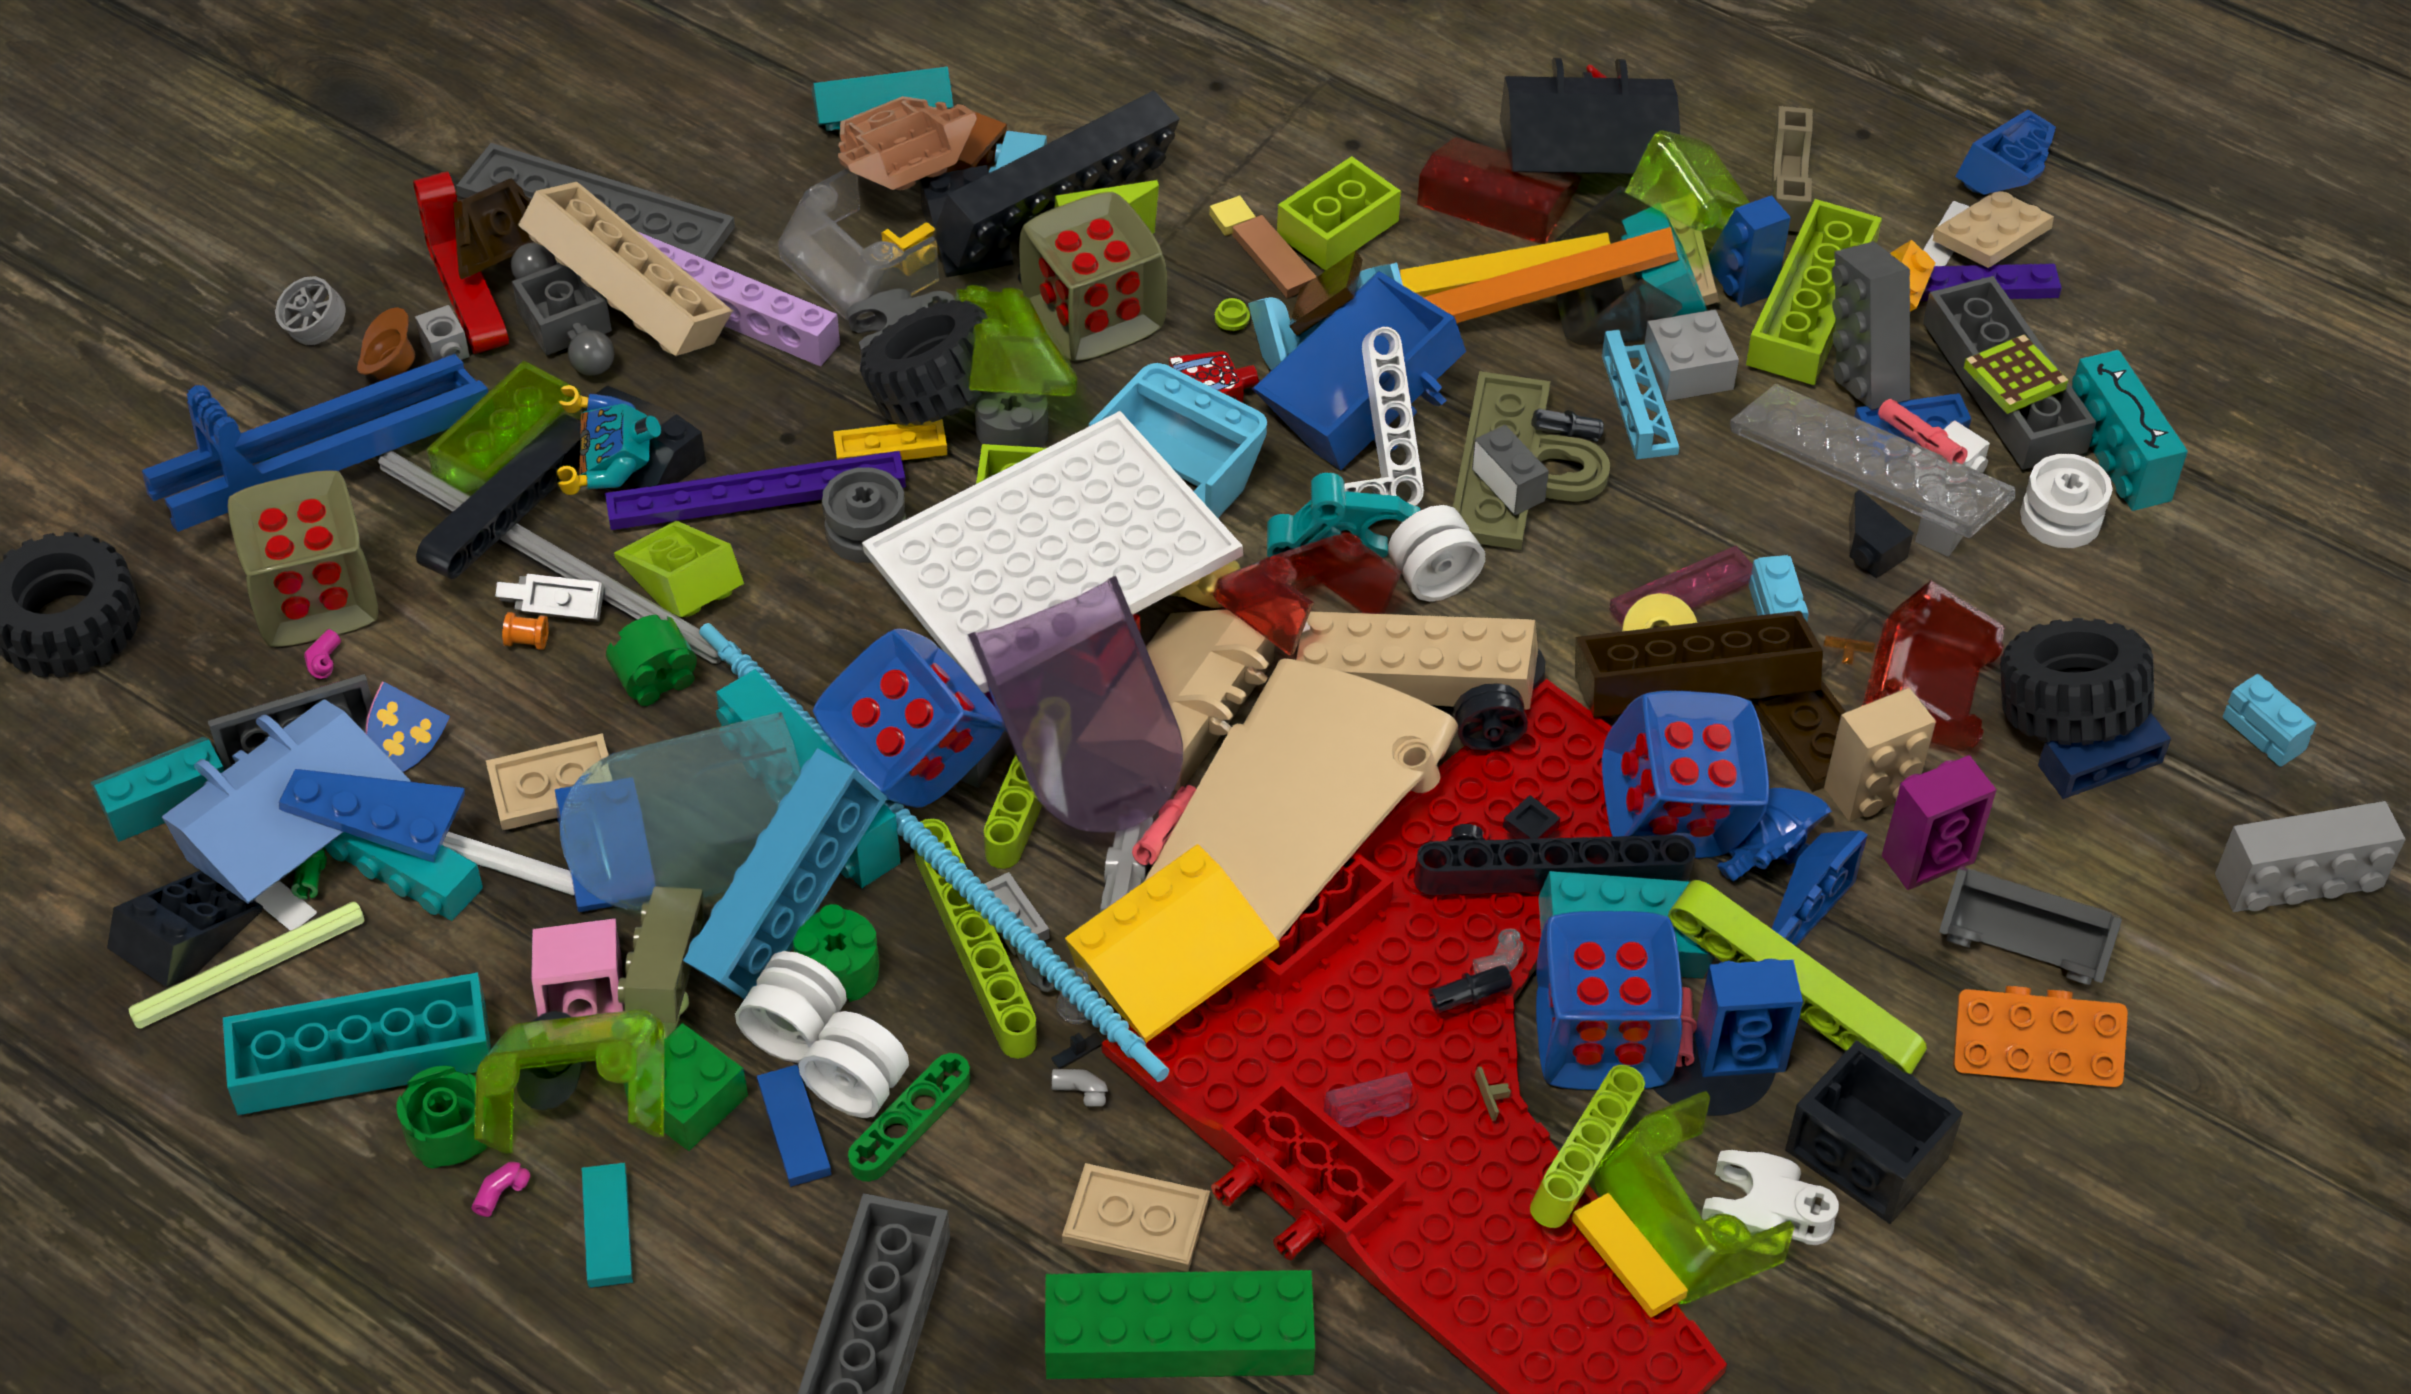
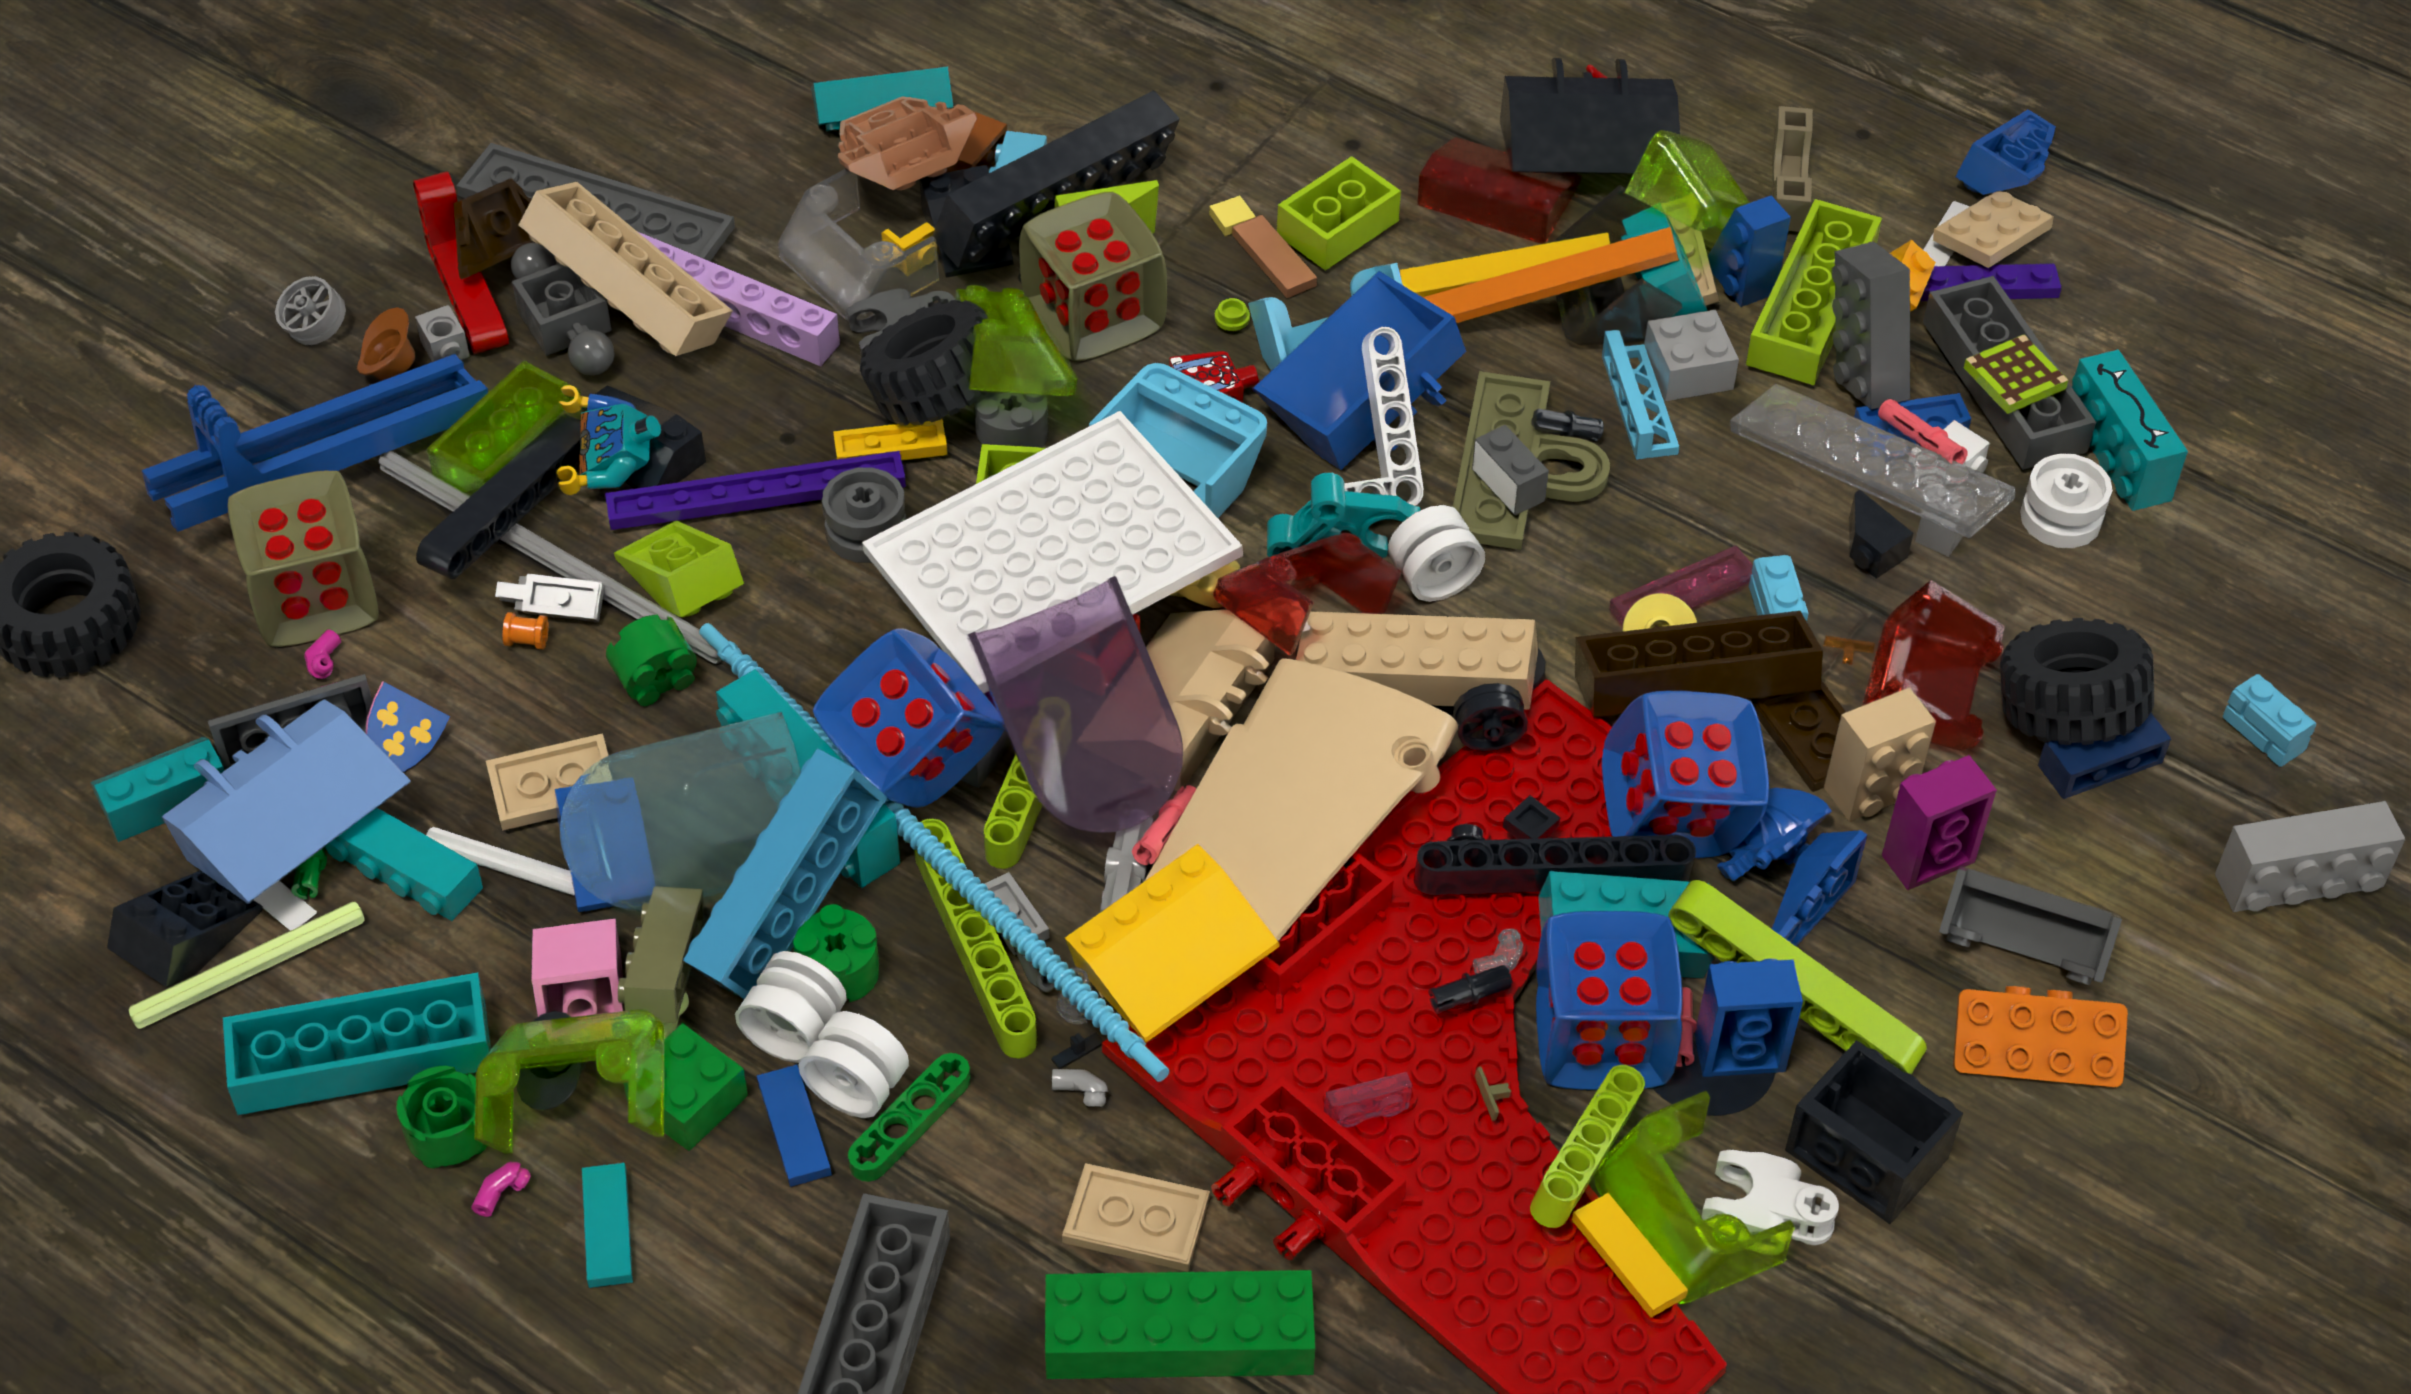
blue wing [279,769,465,863] -> none
dark brown tile [1289,250,1363,336] -> none

